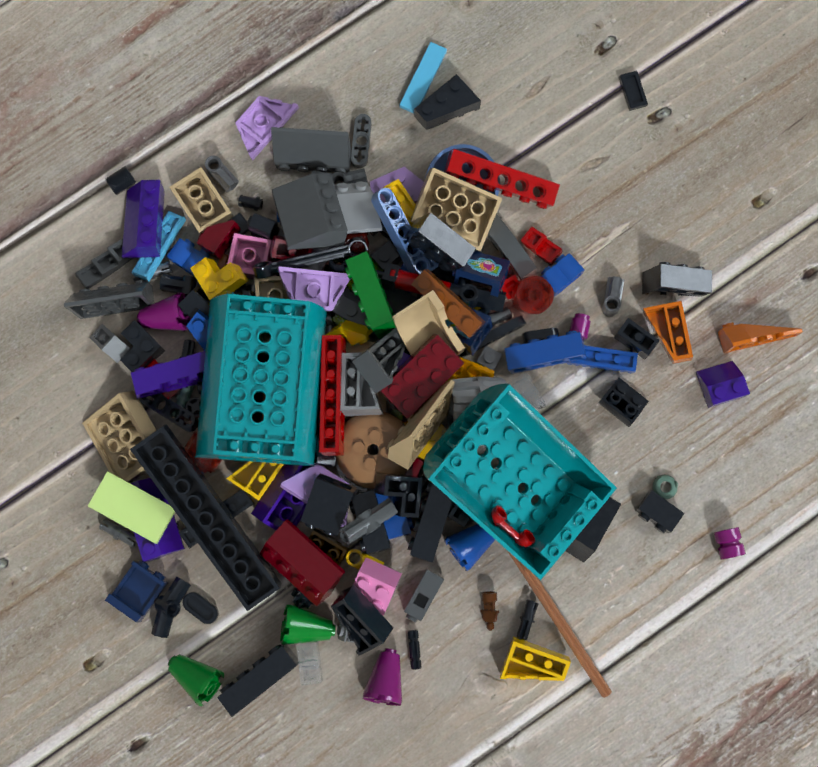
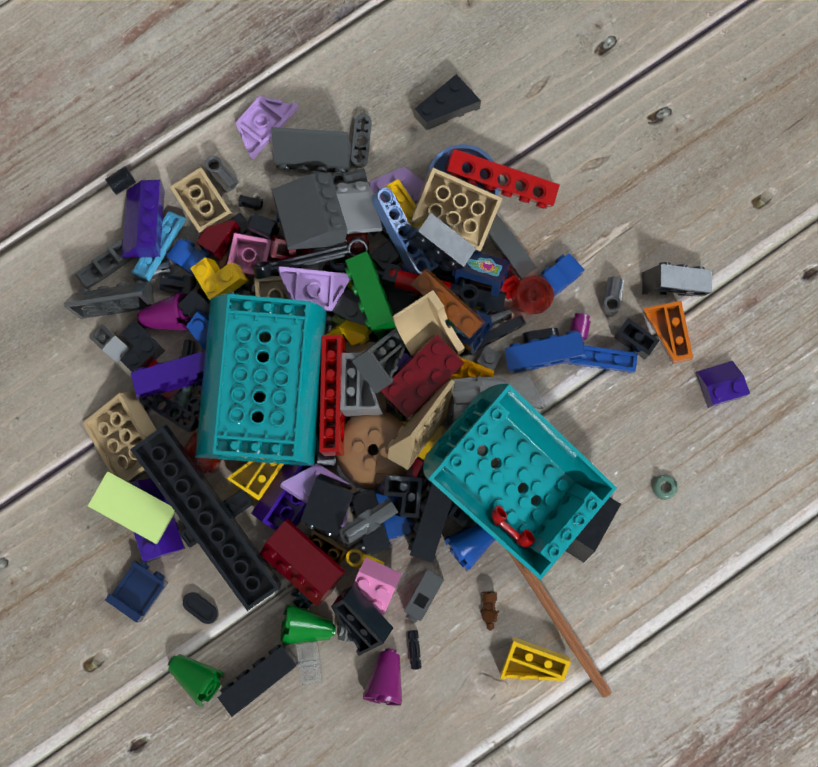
flat silver pin [99,518,137,548] -> none
black piece [151,576,191,638] -> none
medium azure tile [399,42,447,113] -> none
black axle [517,600,539,640] -> none
red slope [520,226,563,266] -> none
black brick [598,378,649,427] -> none
black tile [619,71,648,111] -> none
black brick [636,490,685,534] -> none
magenta wheel [714,527,746,560] -> none
orange wedge [718,322,803,354] -> none

